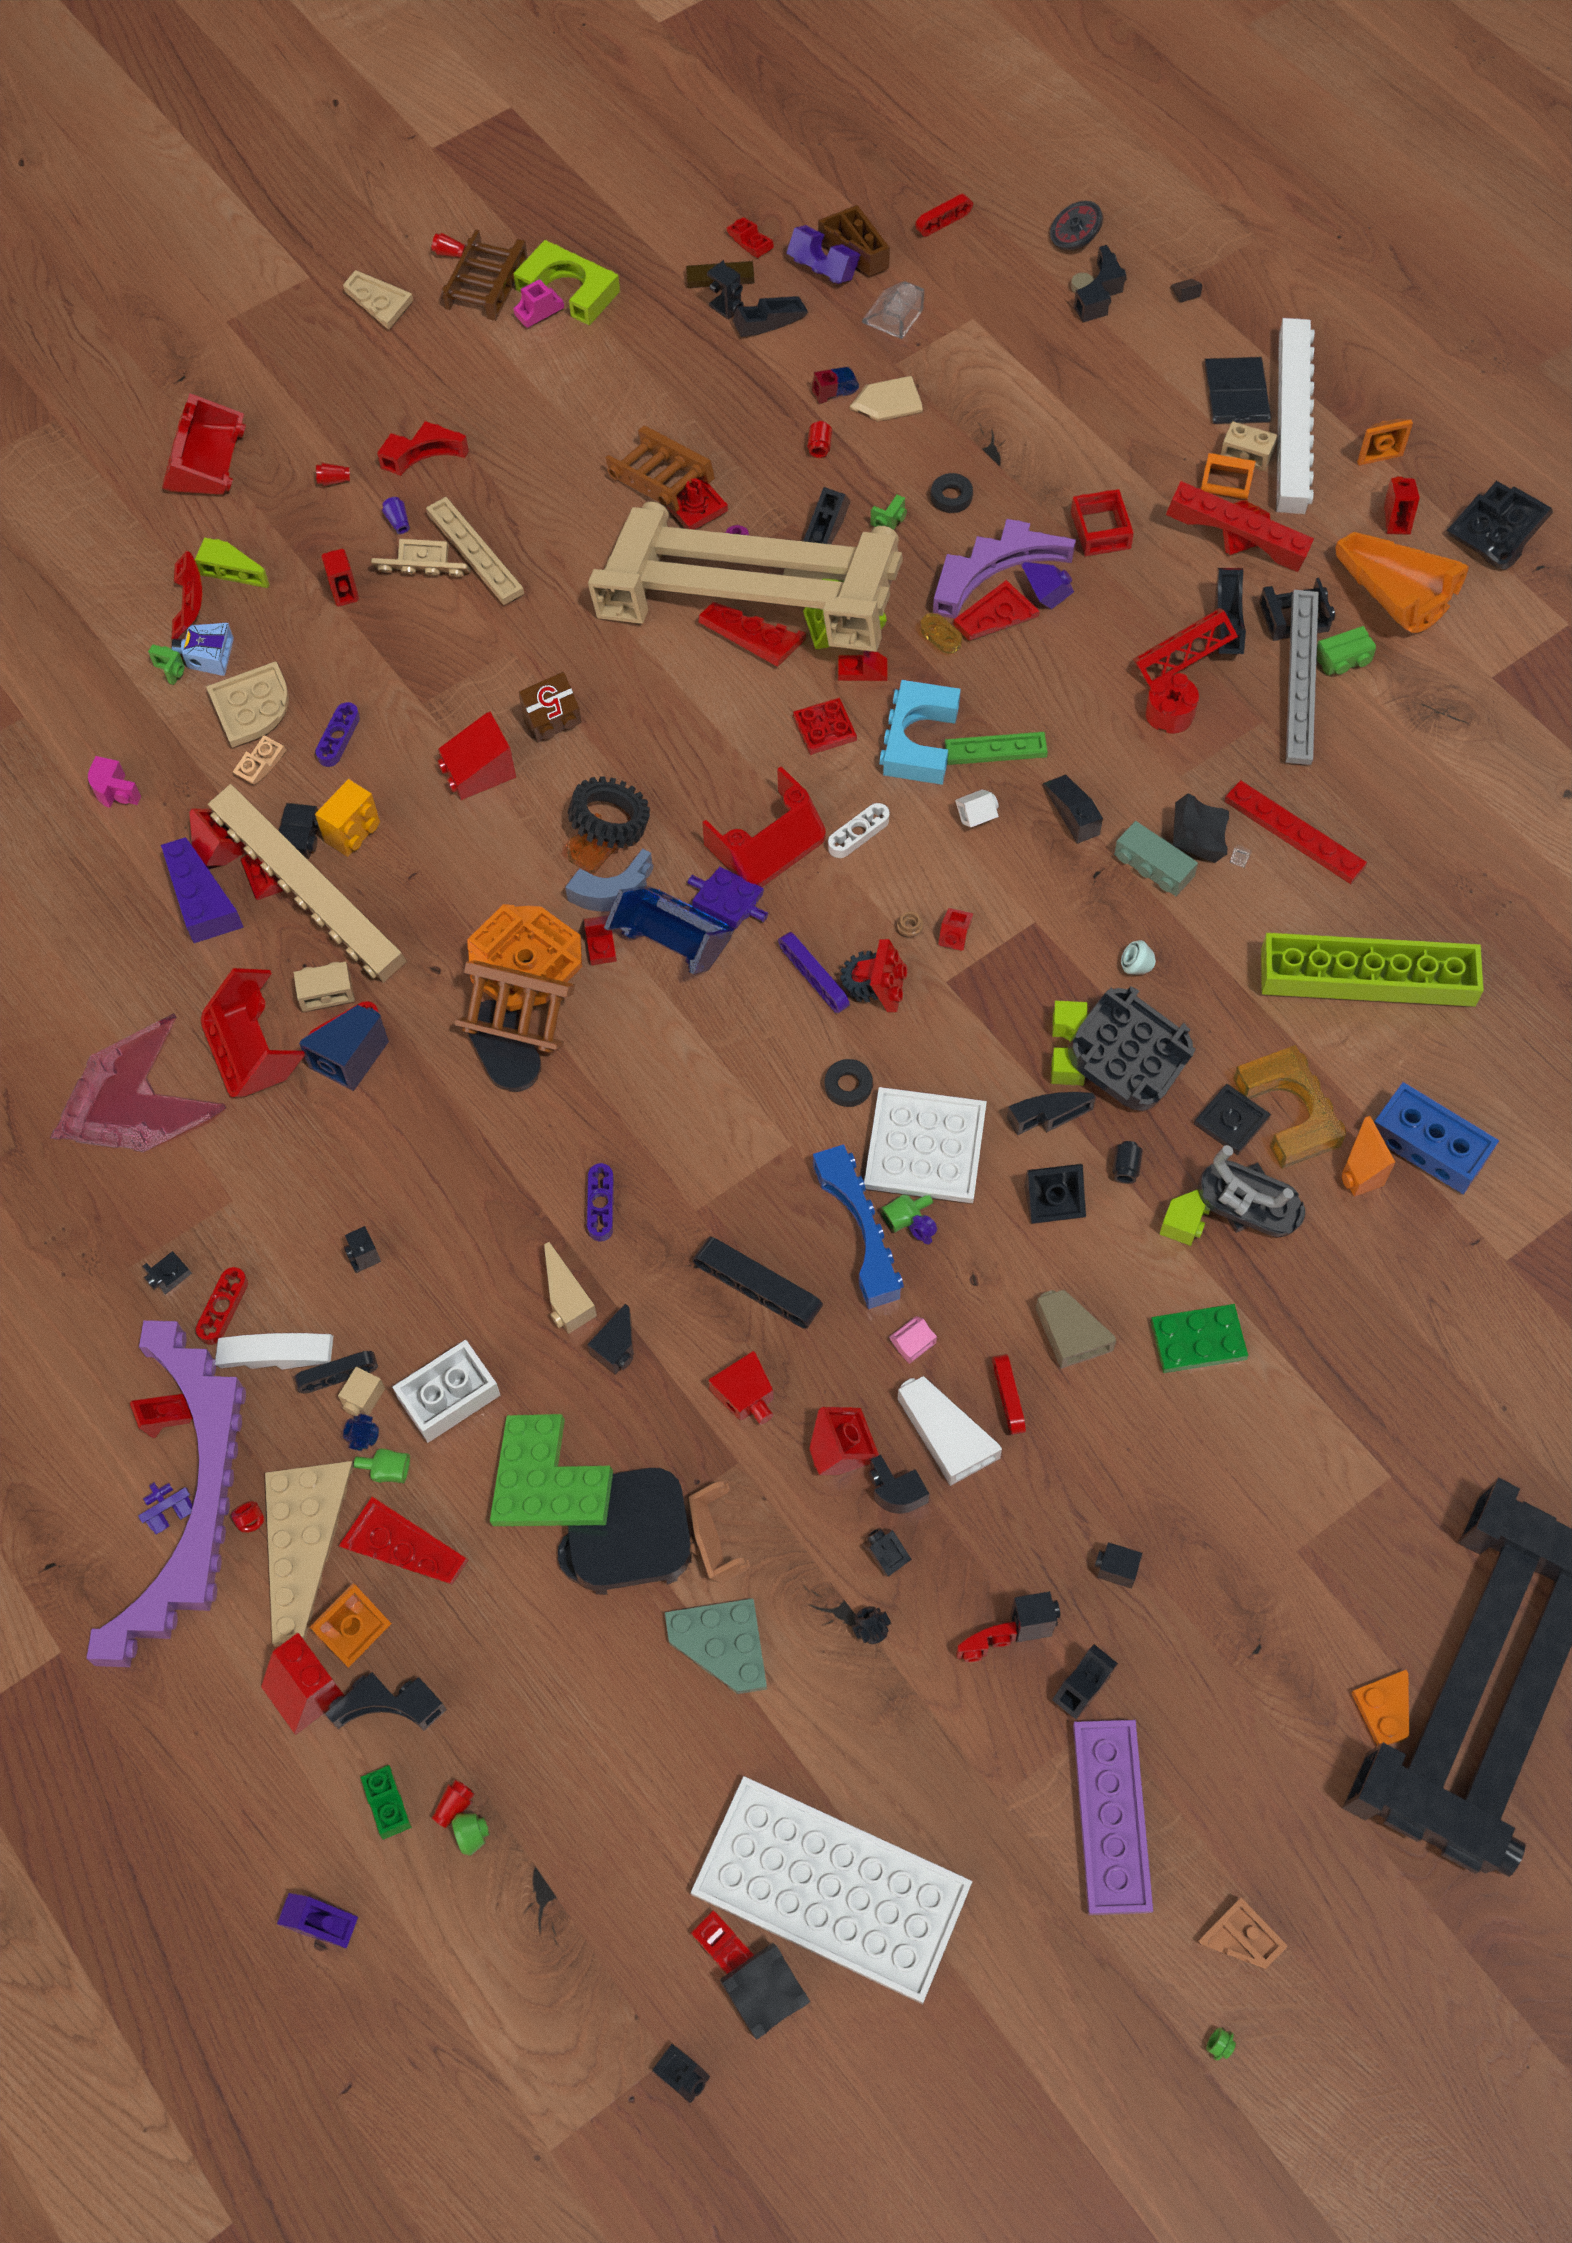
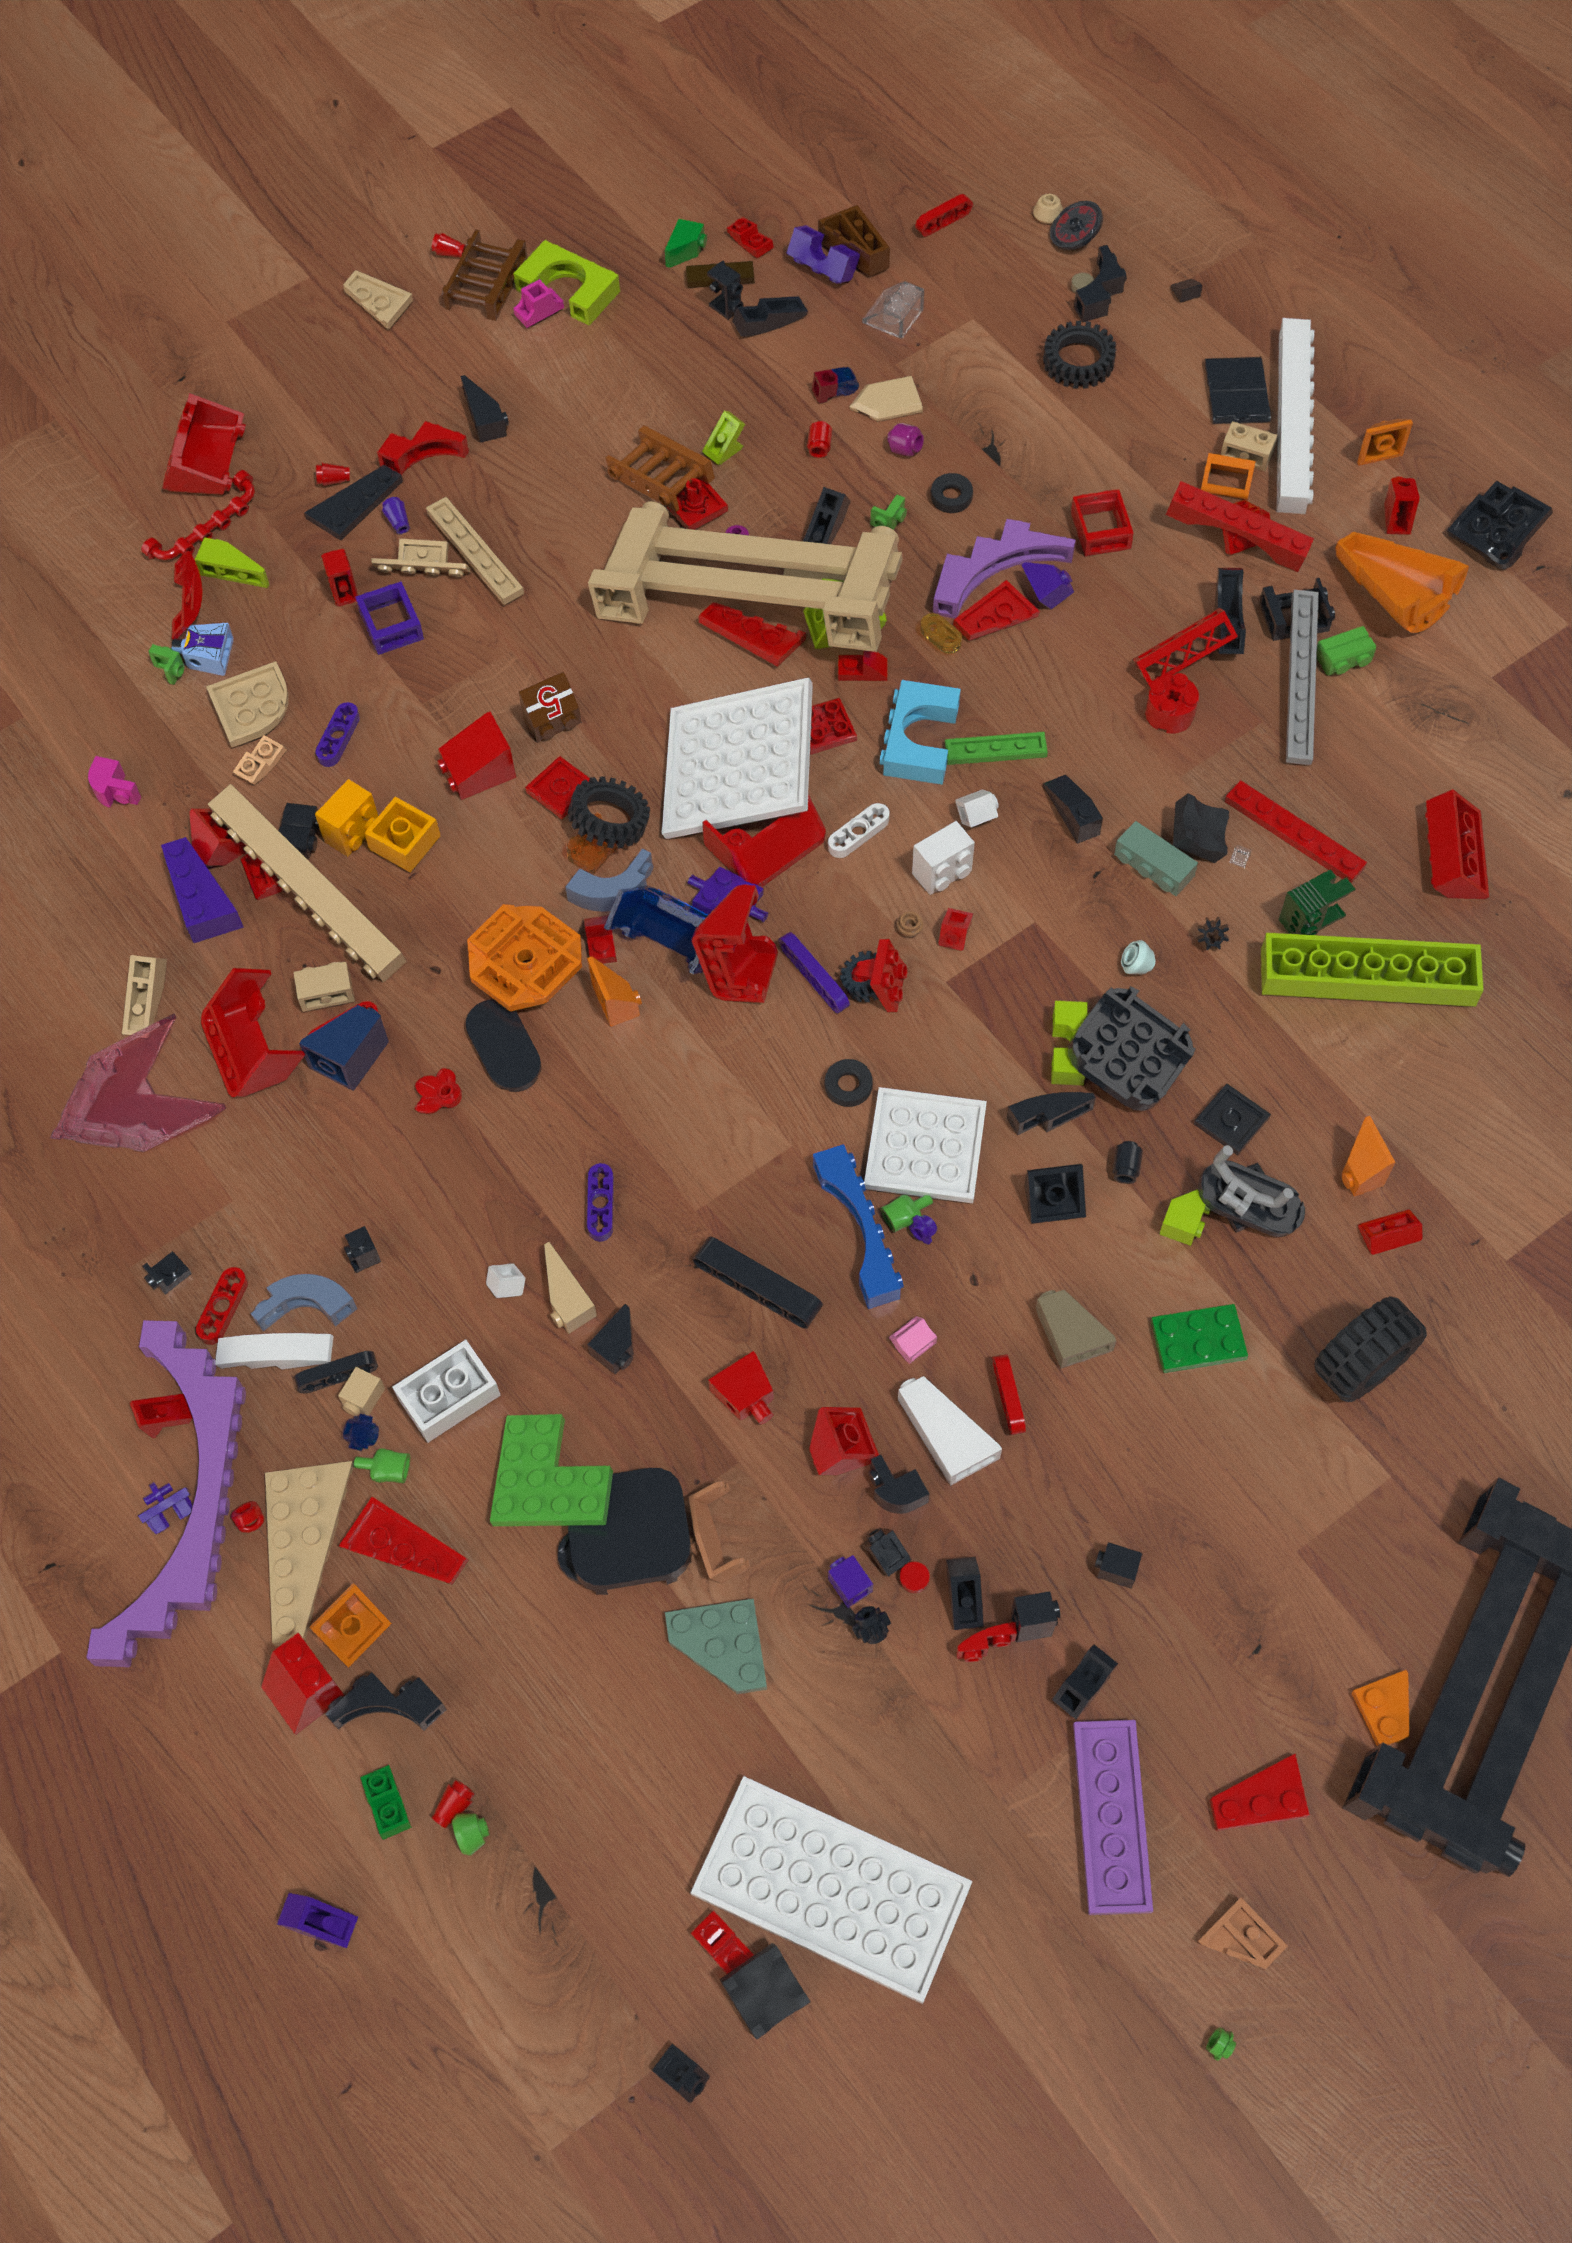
dark orange fence [454,960,576,1052] -> none
clear yellow arch [1233,1045,1346,1169] -> none
blue brick [1374,1082,1499,1195] -> none
none -> tan slope [122,955,167,1037]
none -> red bar [141,470,255,560]
none -> sand blue arch [251,1274,357,1331]
none -> black wing [304,465,403,541]
none -> dark purple window [355,582,424,655]
none -> light orange brick [364,797,441,873]
none -> red plate [415,1068,462,1114]
none -> black slope [461,375,509,443]
none -> white slope [486,1264,525,1298]
none -> red plate [525,756,590,820]
none -> orange slope [587,957,642,1027]
none -> white plate [662,678,813,839]
none -> green slope [665,219,707,268]
none -> red windscreen [692,884,778,1003]
none -> lime slope [702,411,745,465]
none -> dark purple brick [828,1555,873,1608]
none -> magenta head [887,423,924,457]
none -> red tile [900,1562,930,1593]
none -> white brick [912,821,975,895]
none -> black slope [946,1557,984,1630]
none -> tan cone [1033,194,1063,224]
none -> black tyre [1043,321,1116,389]
none -> black gear [1197,917,1229,950]
none -> red wing [1210,1754,1310,1831]
none -> dark green piece [1278,869,1356,935]
none -> black tyre [1314,1296,1427,1402]
none -> red slope [1358,1209,1423,1255]
none -> red slope [1425,789,1489,899]

